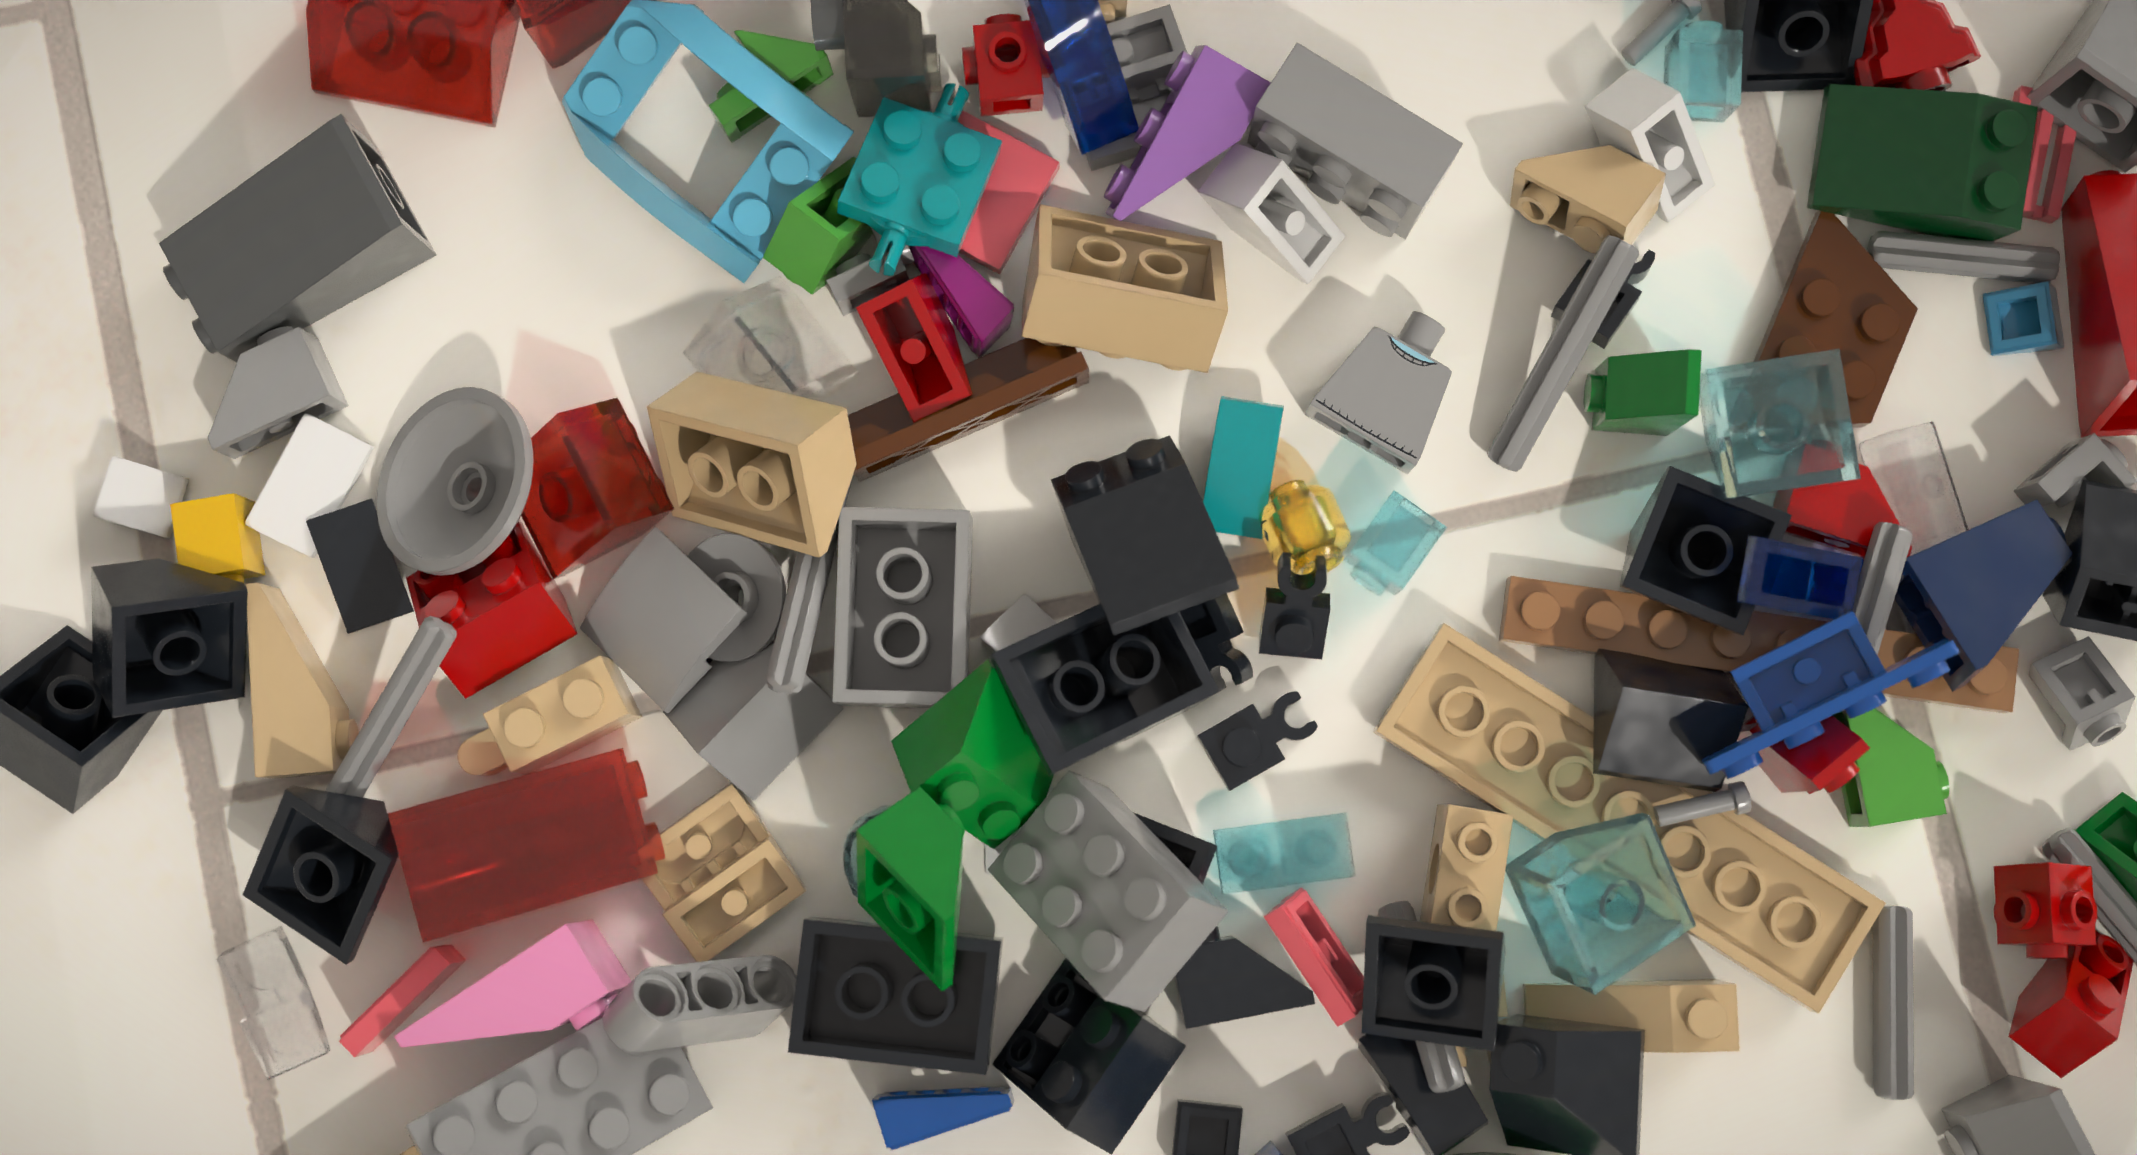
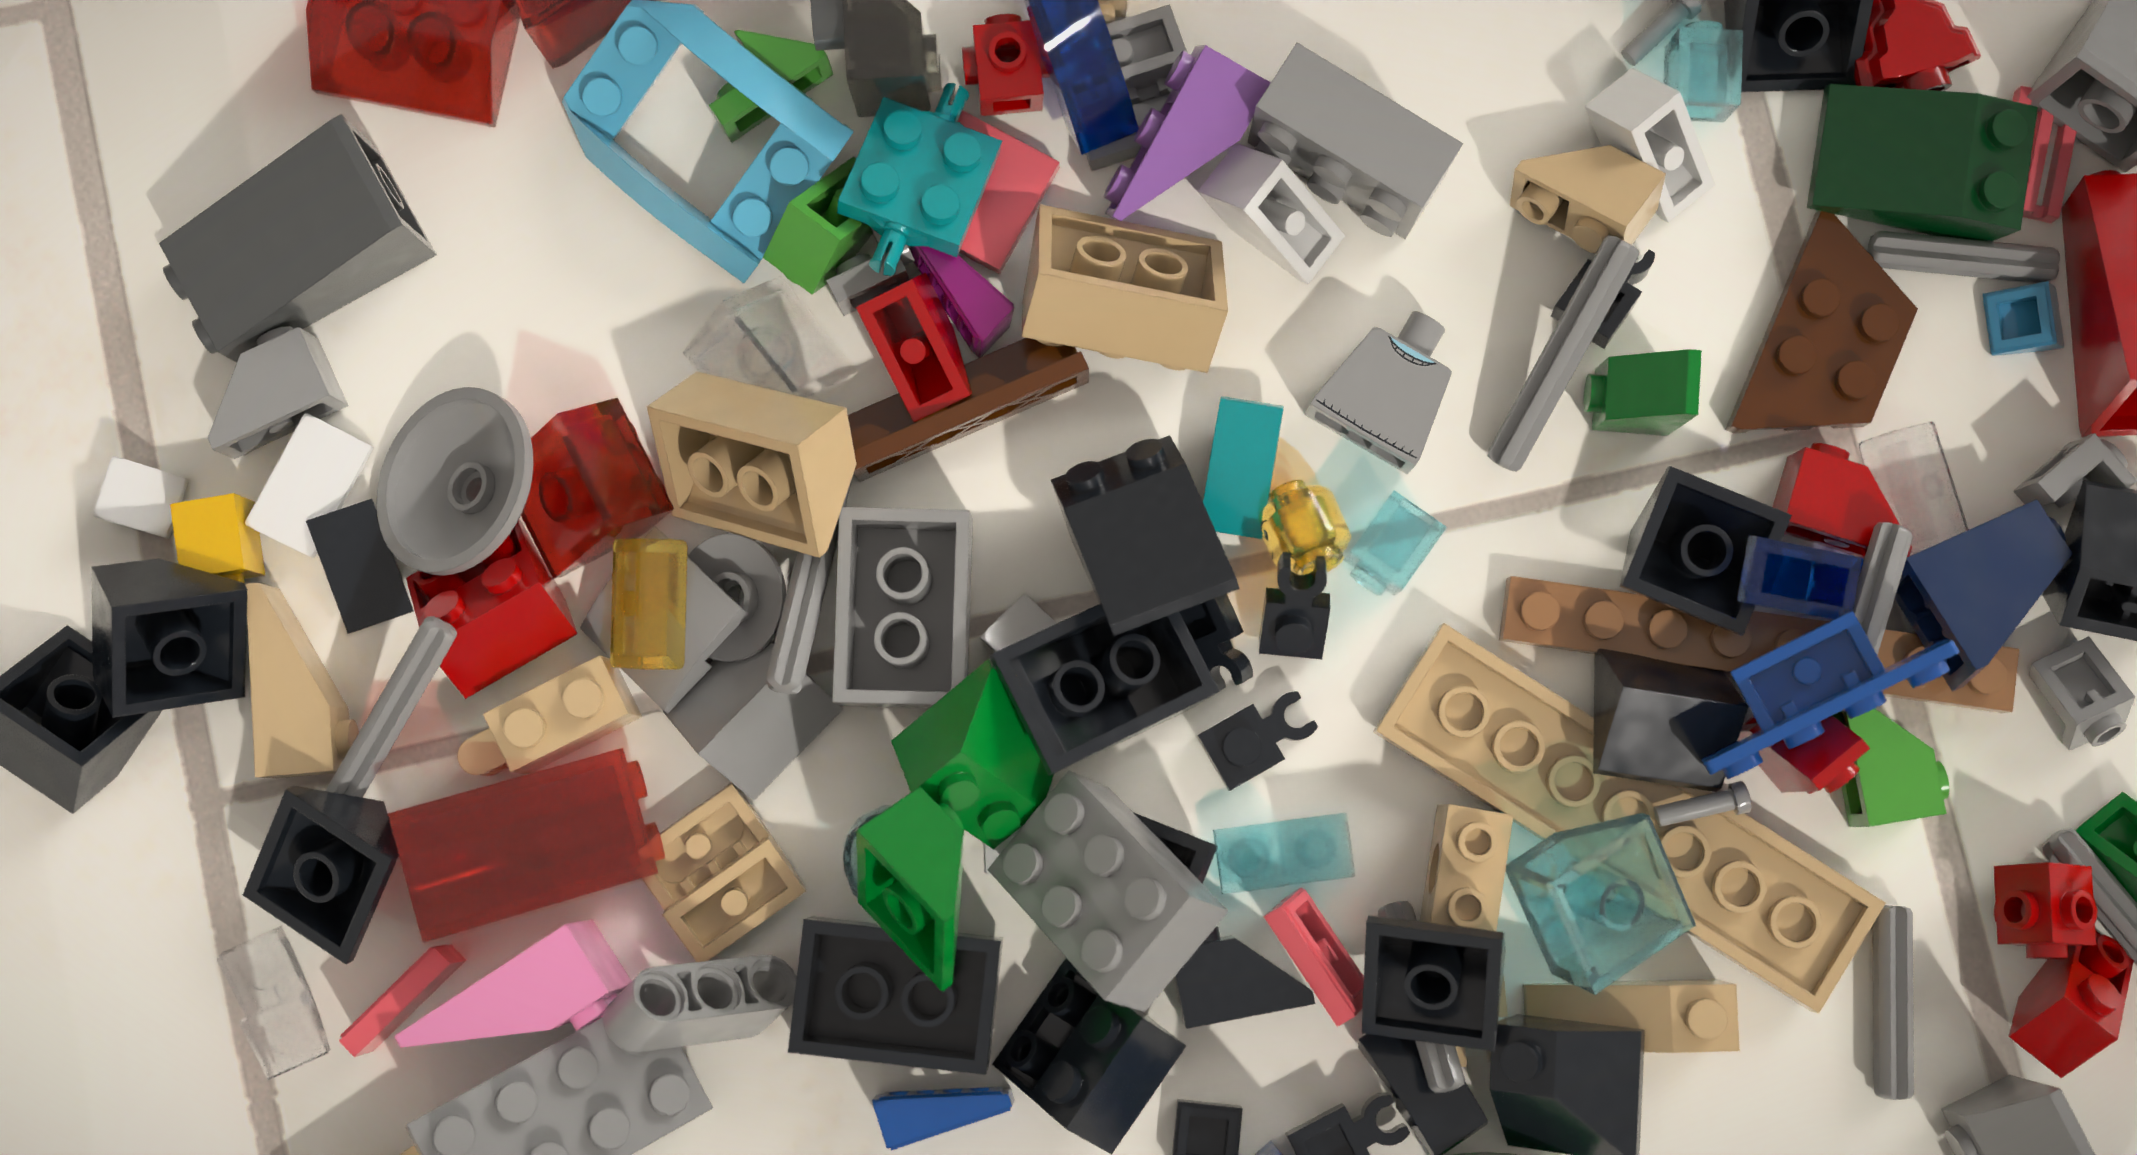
clear light blue slope [1699,349,1861,499] -> none
none -> clear yellow slope [610,538,688,670]

